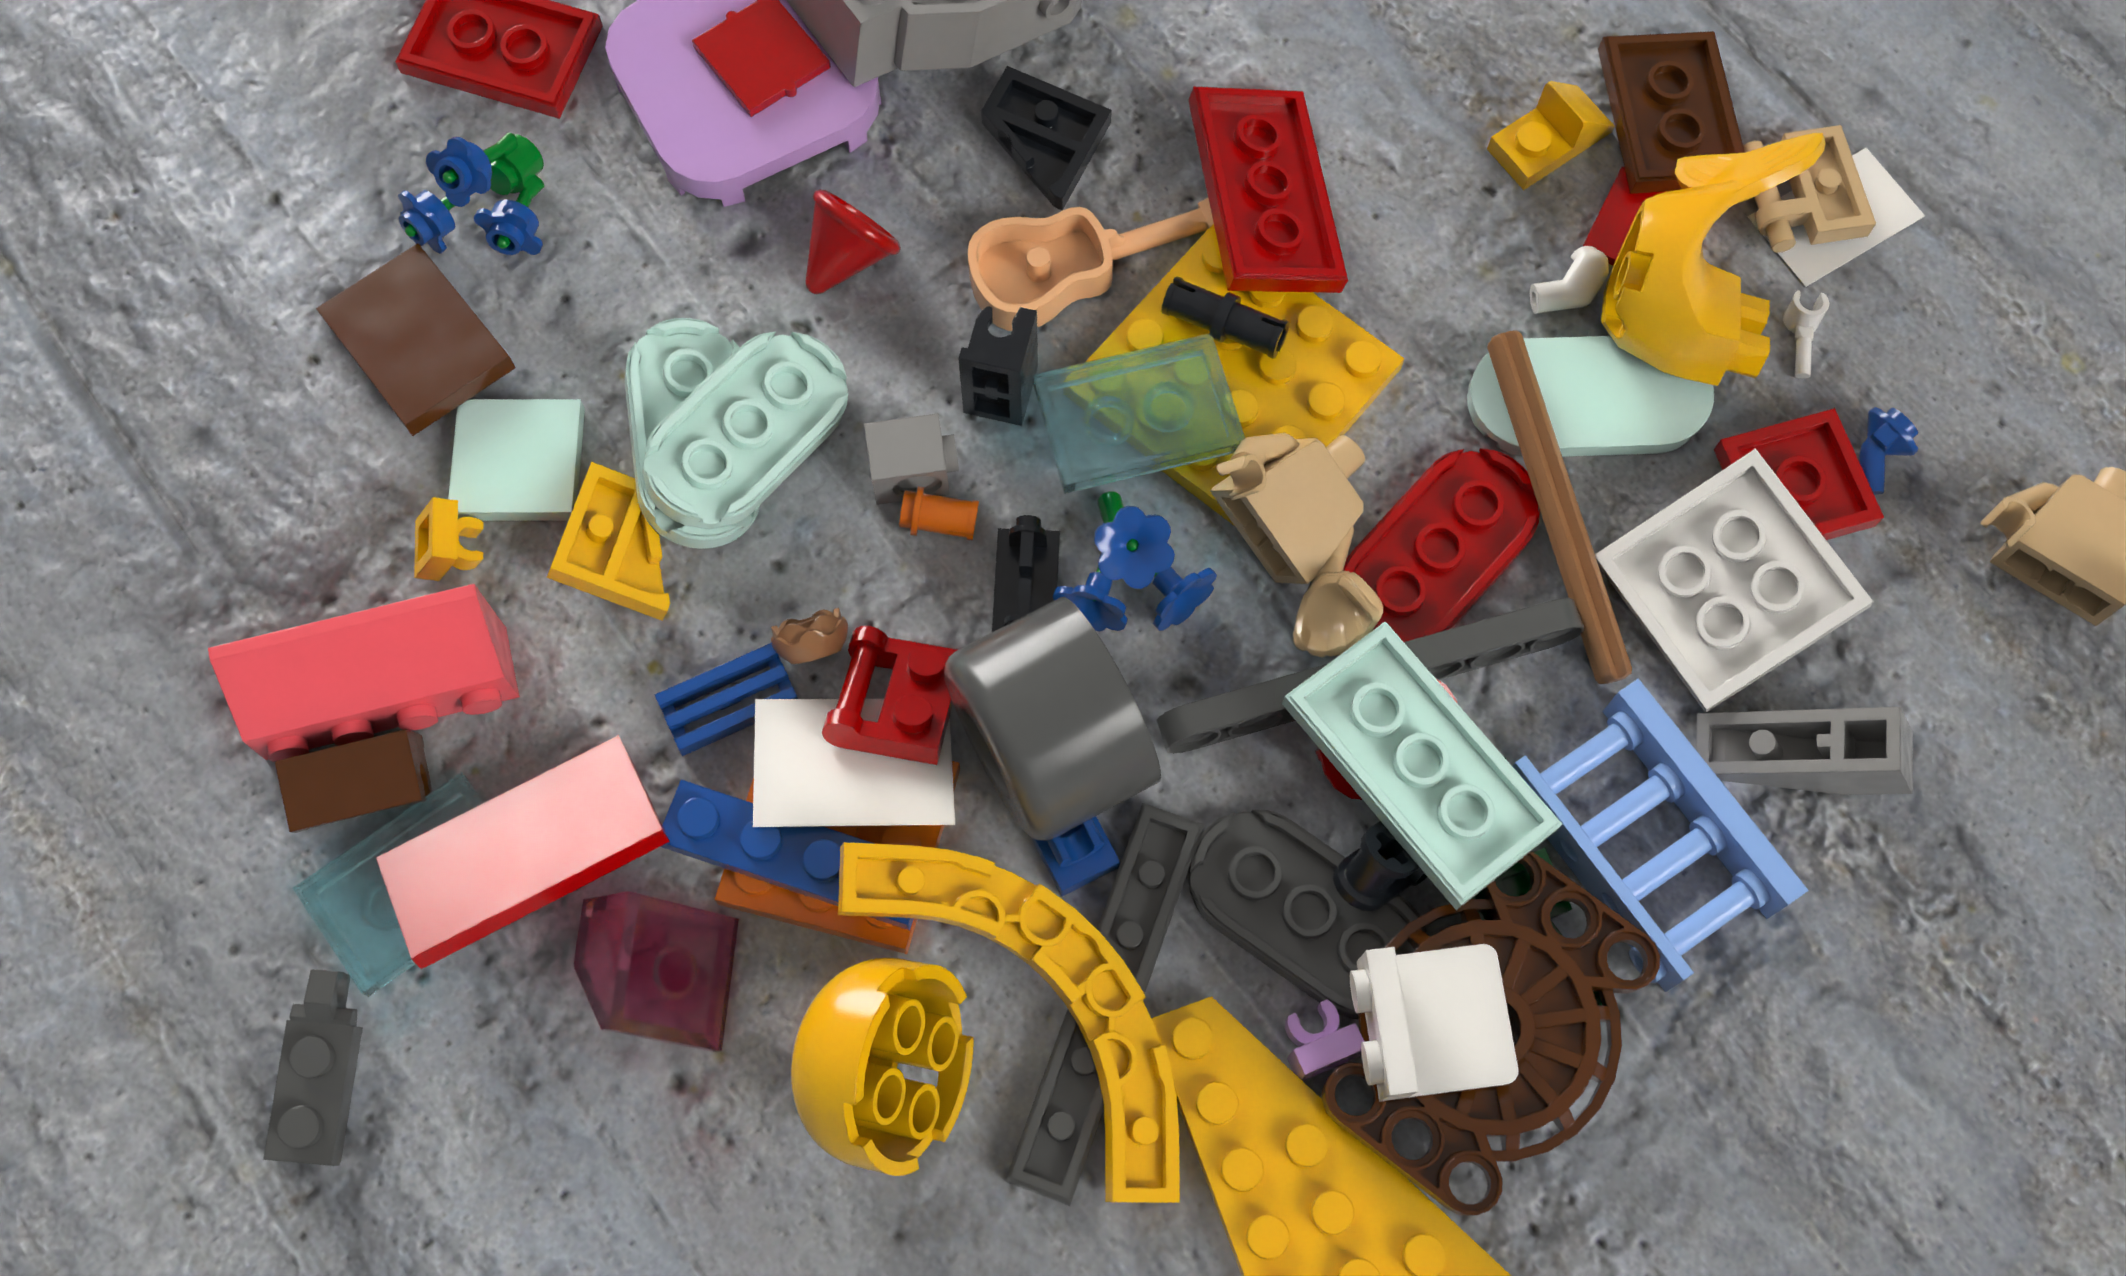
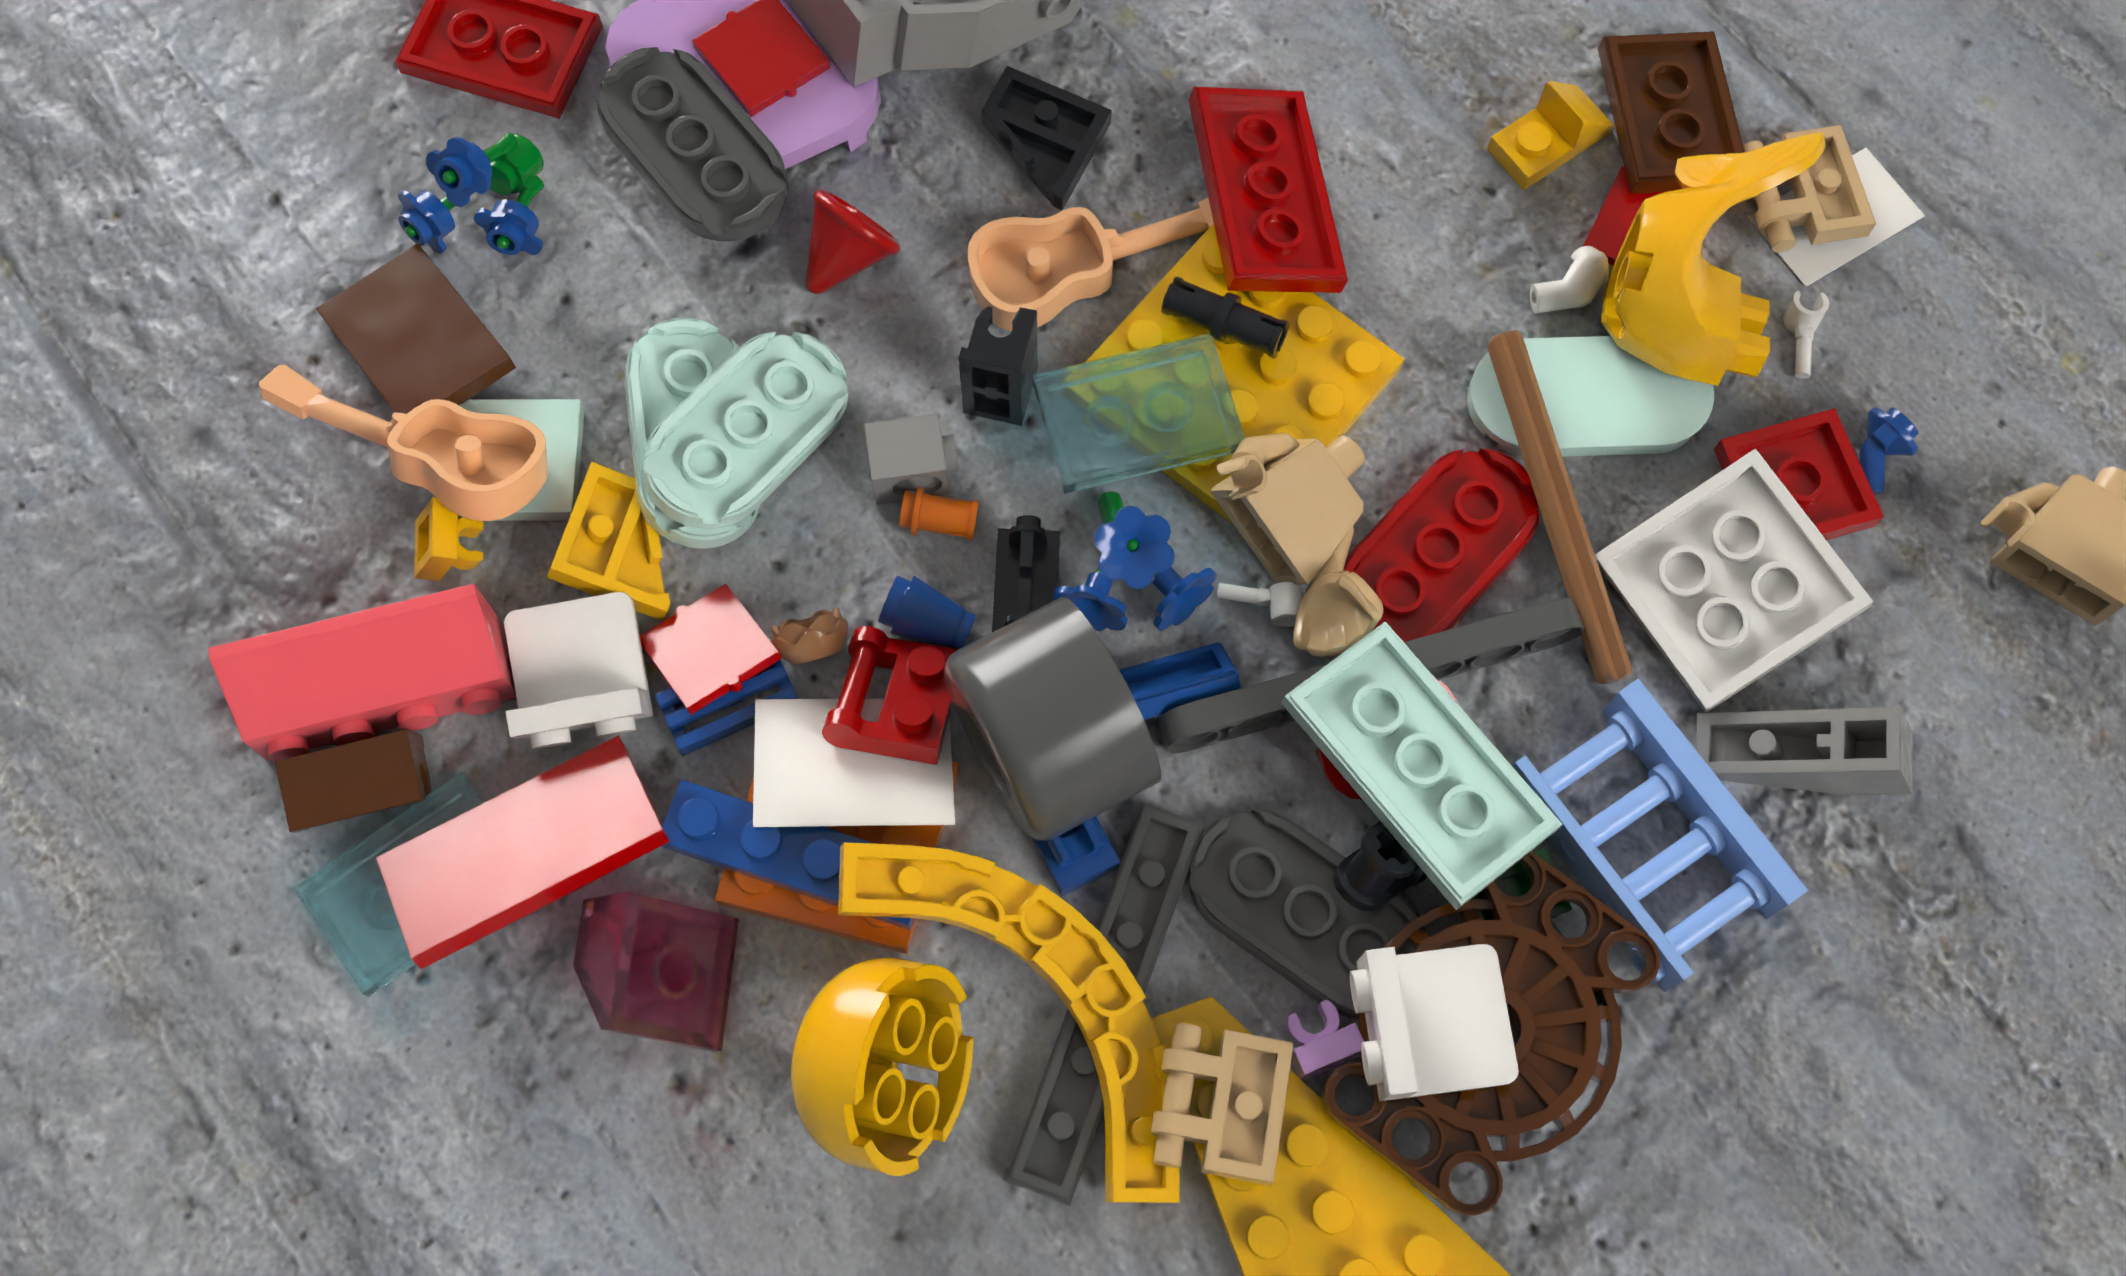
dark grey hinge [263,969,363,1166] -> none
none -> light nougat piece [259,365,548,521]
none -> white bracket [504,592,653,749]
none -> dark grey tile [597,47,788,241]
none -> piece [640,584,782,715]
none -> blue cone [878,575,976,649]
none -> blue tile [1120,642,1241,720]
none -> tan plate [1151,1023,1294,1186]
none -> white hand [1217,581,1303,627]

